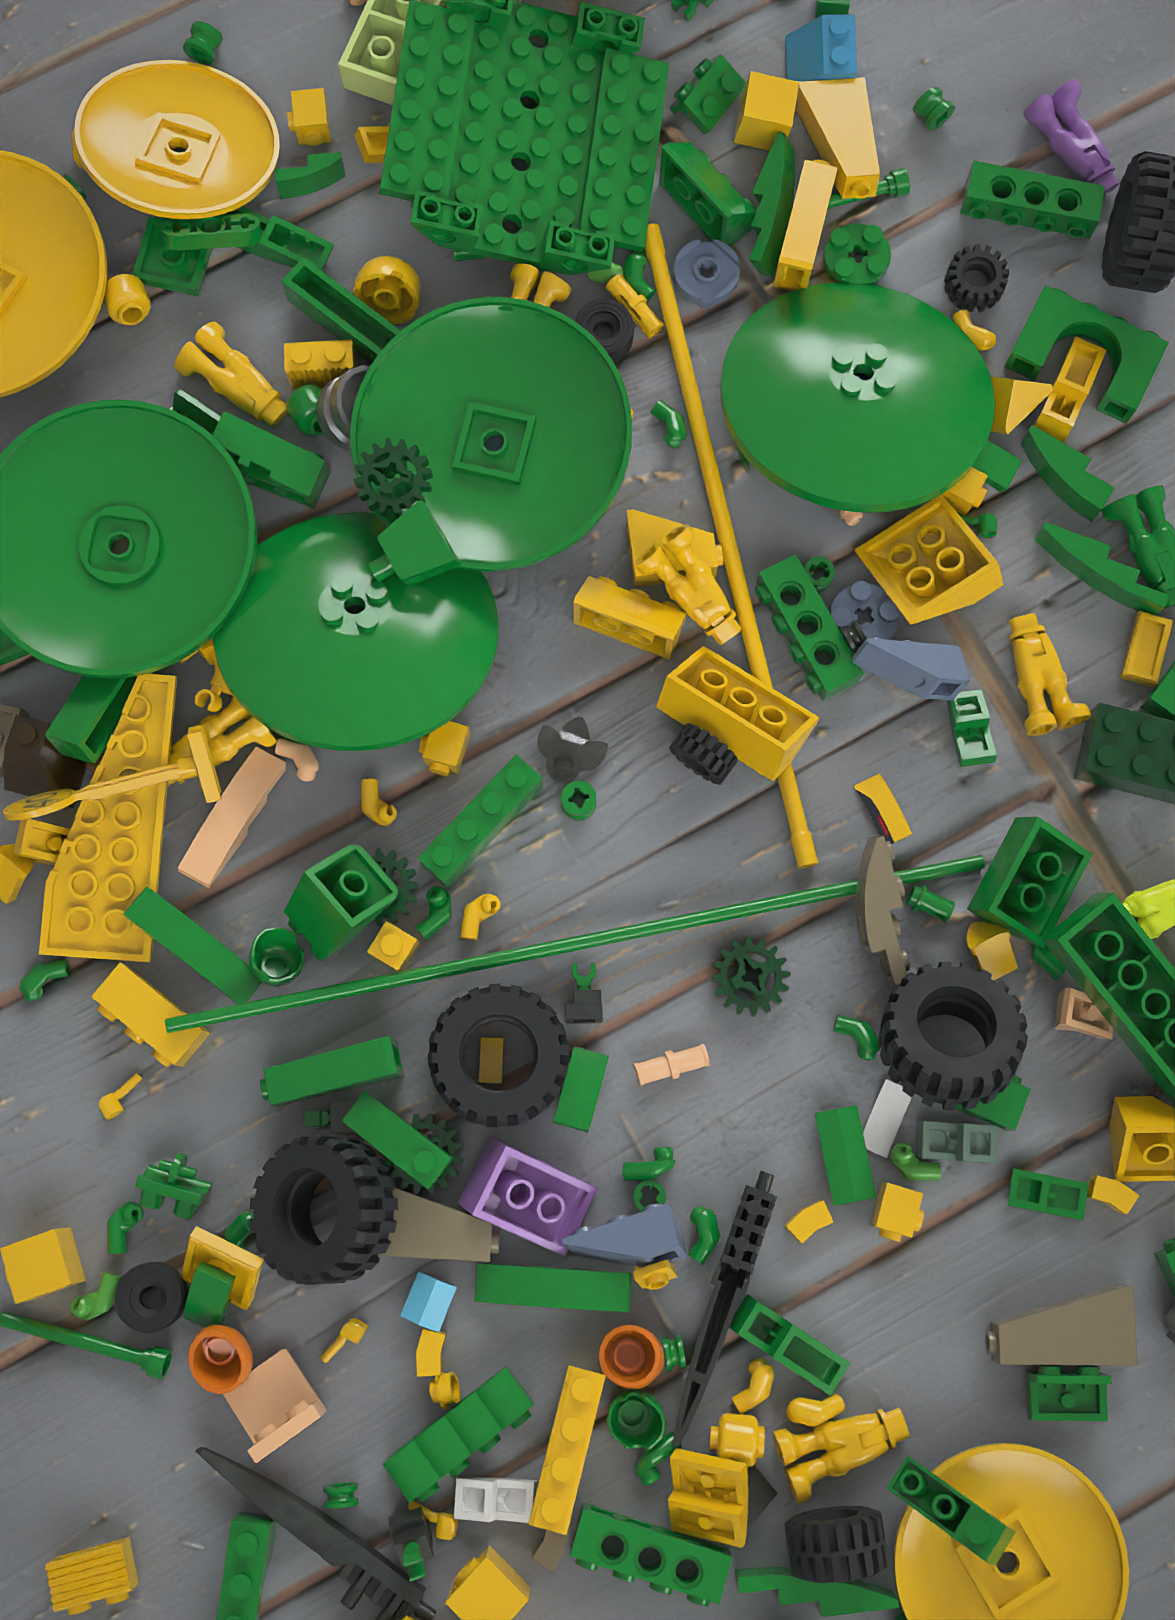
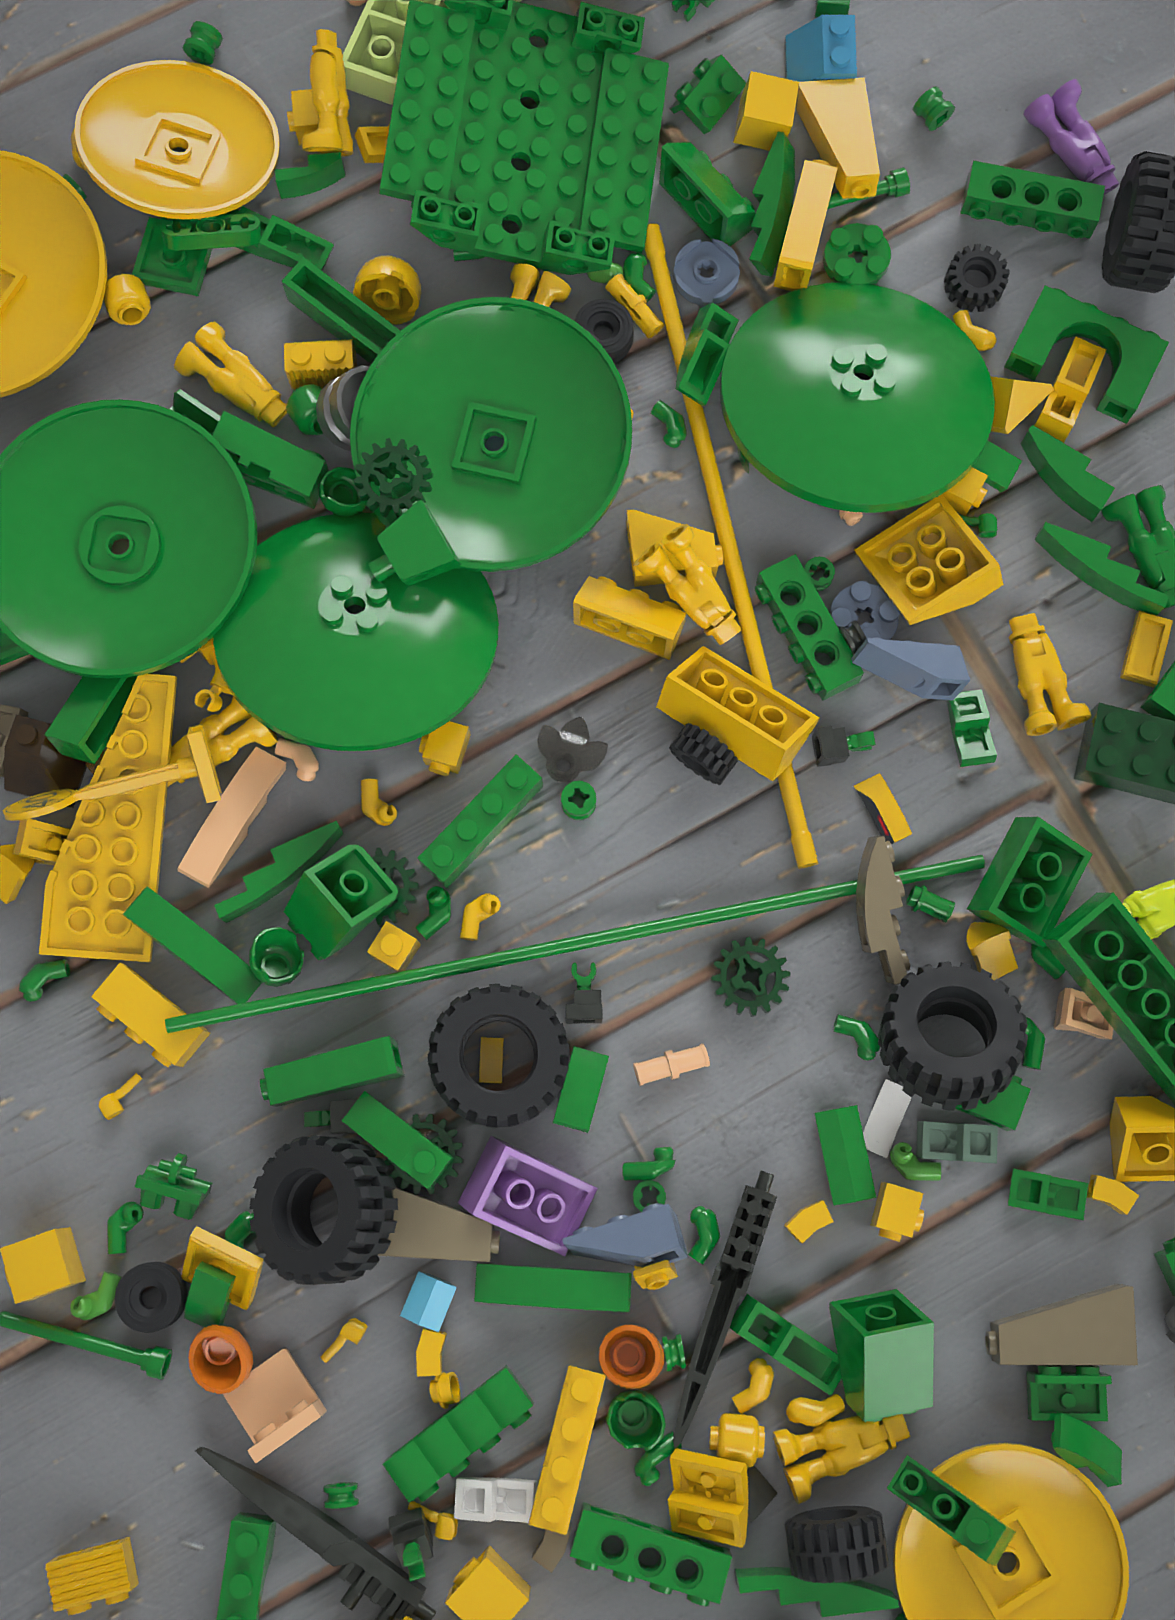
none -> green slope [214,820,344,923]
none -> yellow piece [302,29,353,157]
none -> green hair [319,467,367,516]
none -> green slope [675,302,739,406]
none -> pearl dark grey piece [812,726,876,767]
none -> slope [829,1289,934,1422]
none -> green arm [1022,1017,1045,1070]
none -> green slope [1051,1413,1122,1487]

